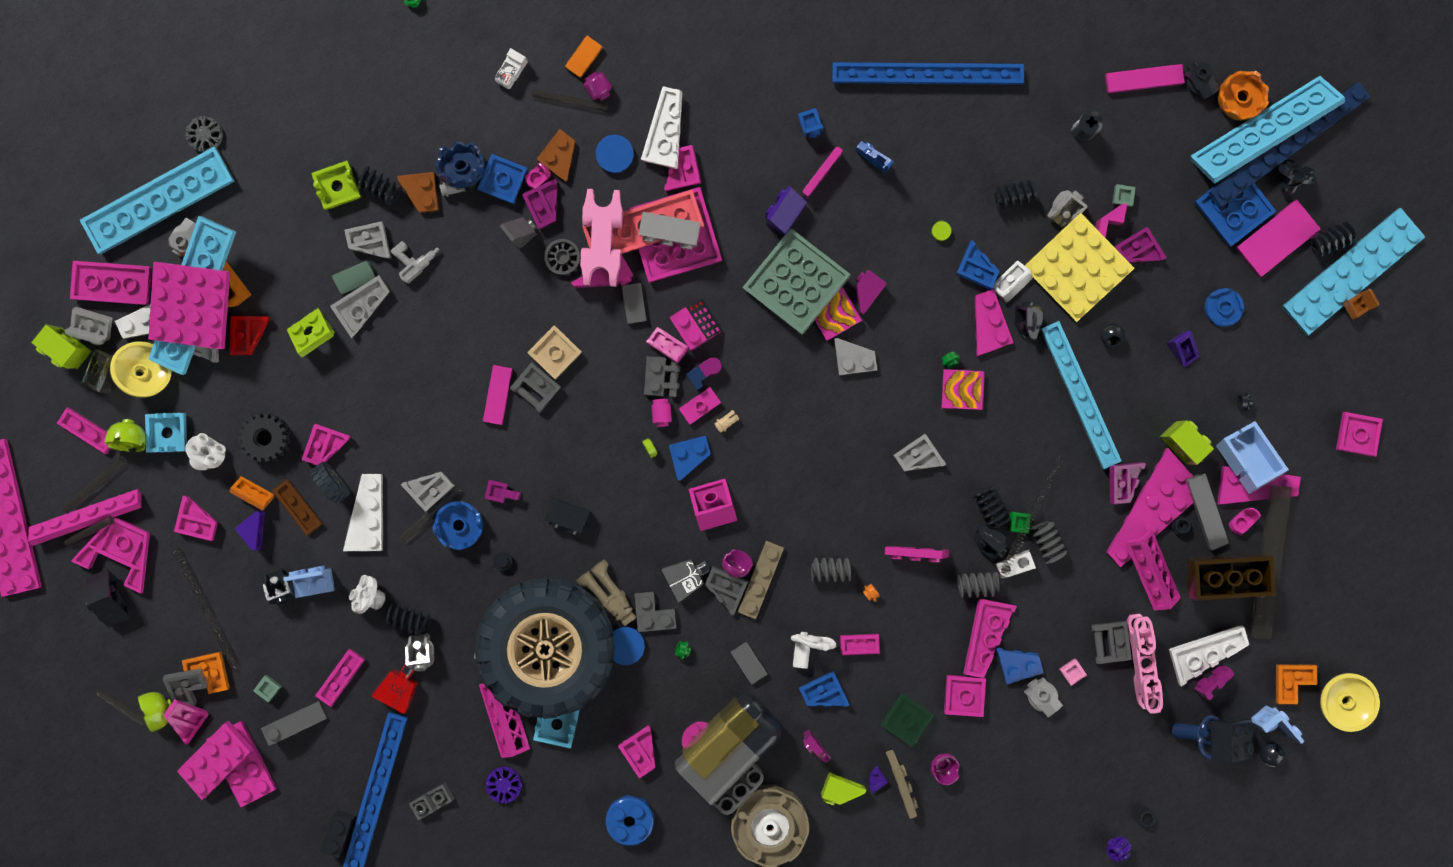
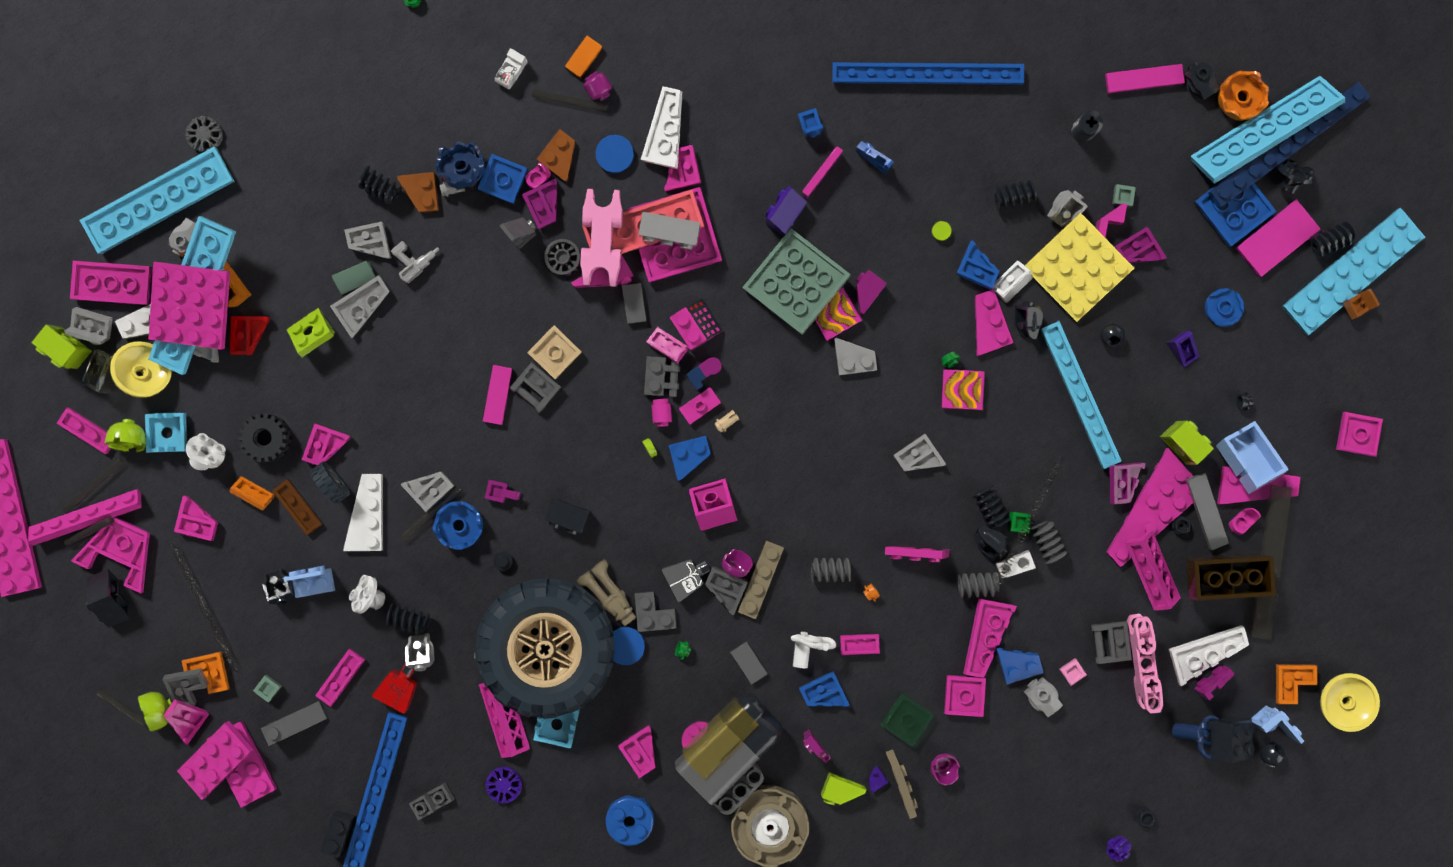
dark purple slope [235,511,265,550] -> none
lime piece [311,160,362,210] -> none

